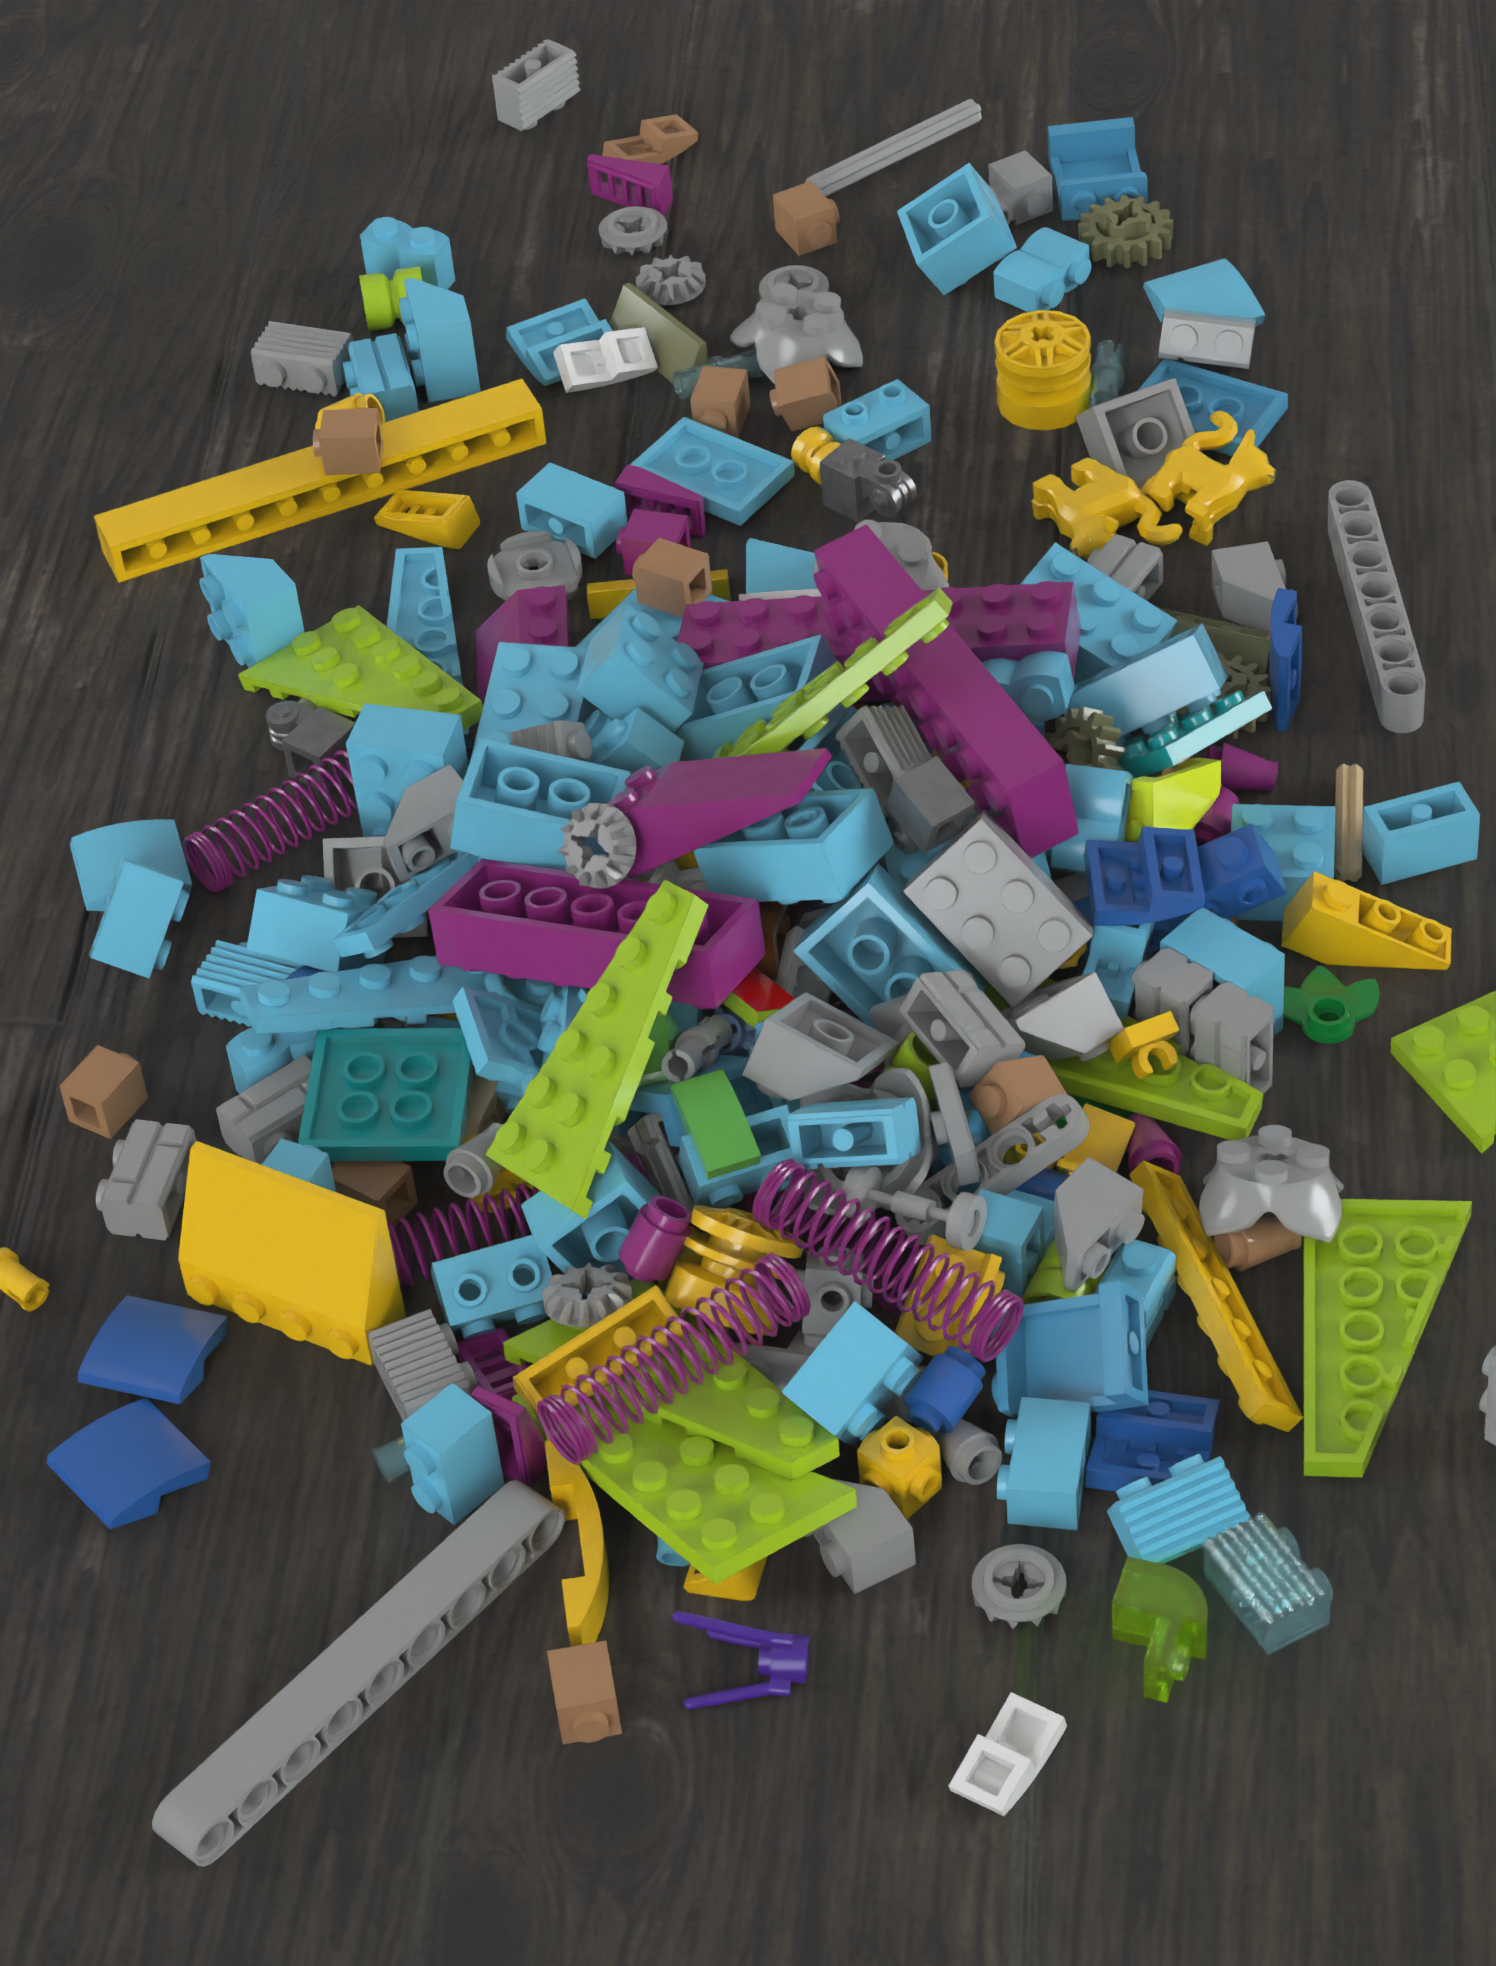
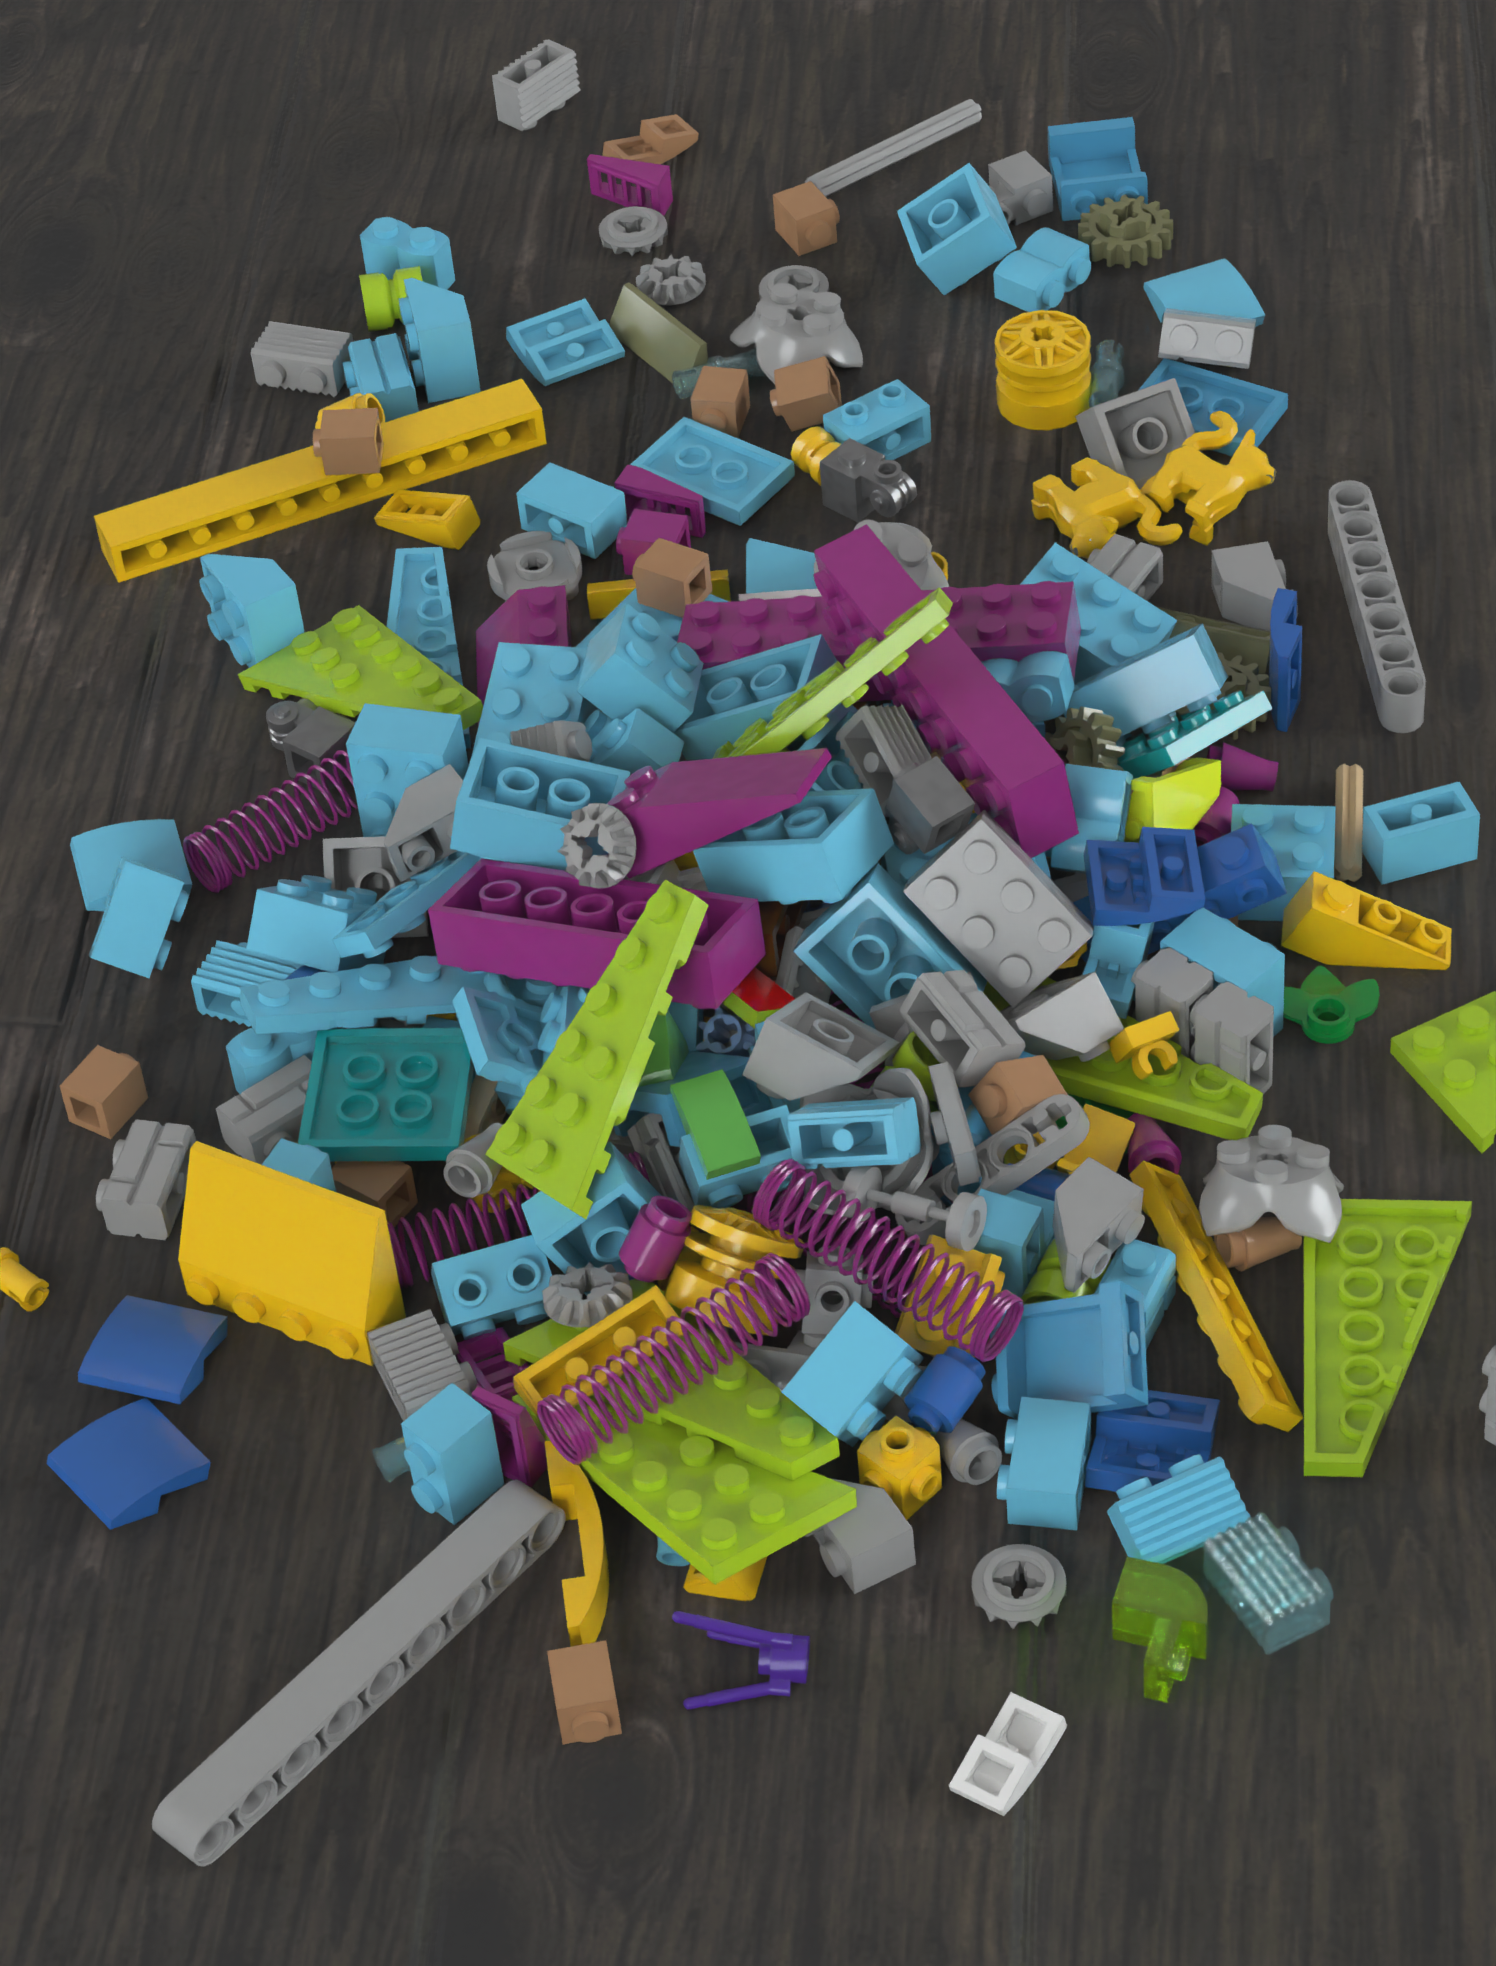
white slope [553,327,658,393] -> none
light grey pin [661,1015,732,1083] -> none

